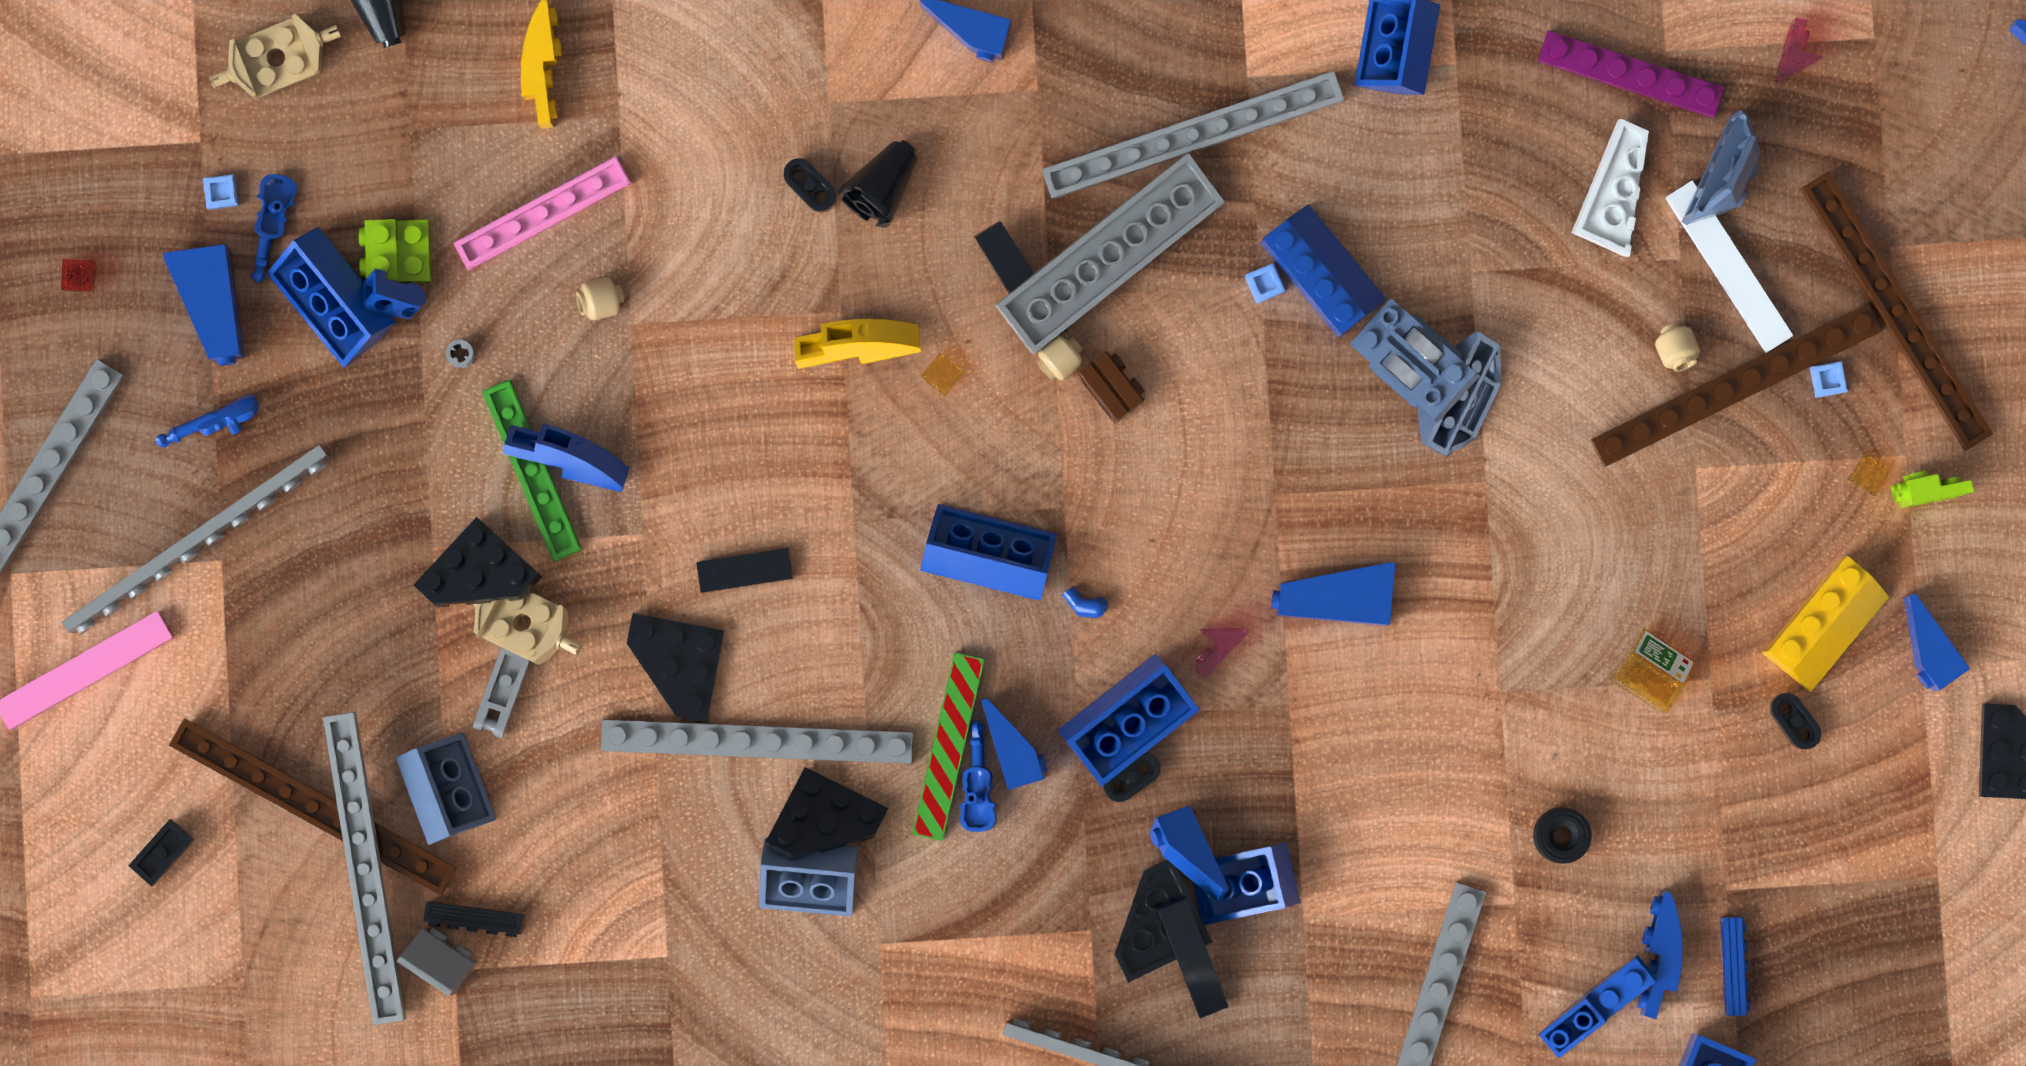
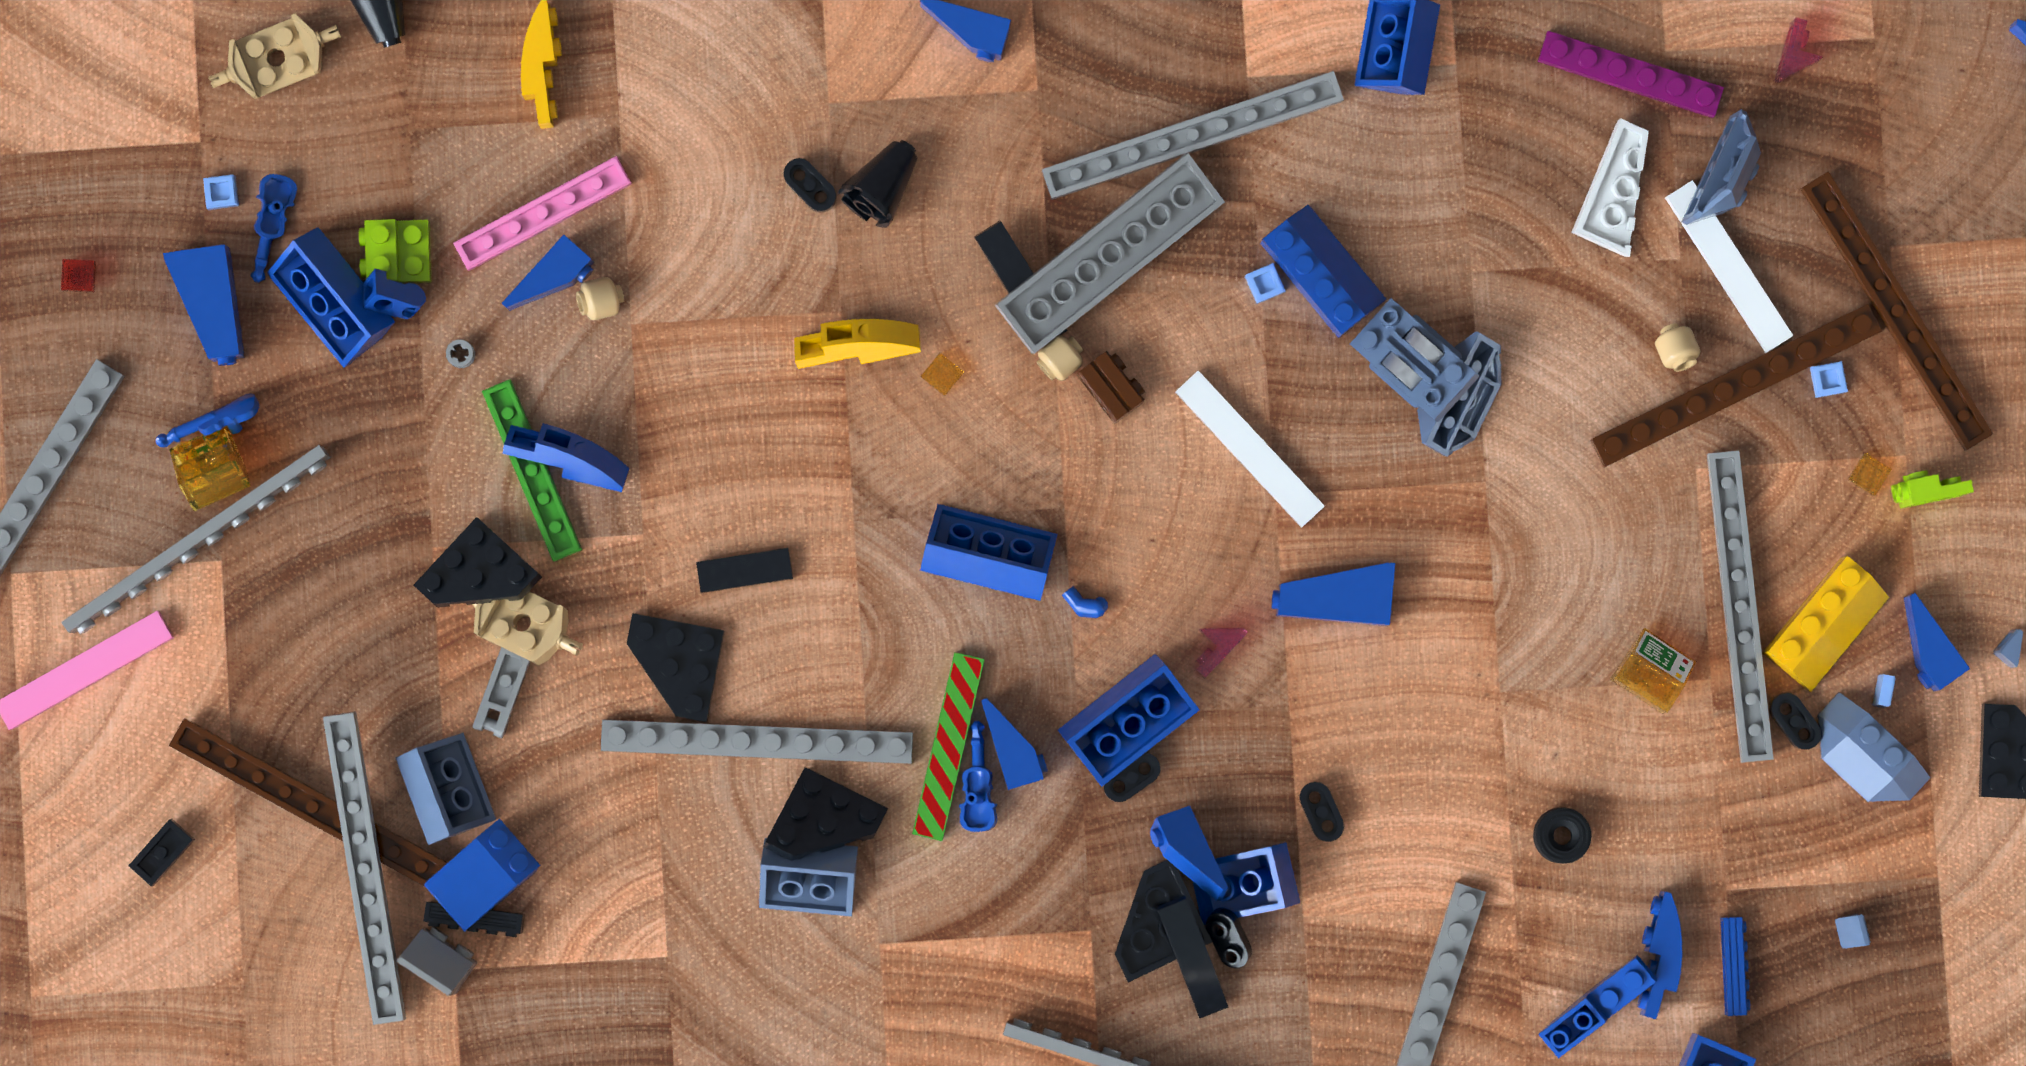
none -> clear yellow slope [169,426,251,511]
none -> blue slope [424,818,541,932]
none -> blue slope [502,235,594,311]
none -> white tile [1175,371,1325,528]
none -> black plate [1206,908,1252,968]
none -> black plate [1299,782,1344,842]
none -> light grey plate [1707,450,1774,763]
none -> sand blue wedge [1817,692,1931,802]
none -> sand blue slope [1835,913,1871,948]
none -> light blue tile [1872,674,1896,708]
none -> sand blue slope [1993,629,2023,668]

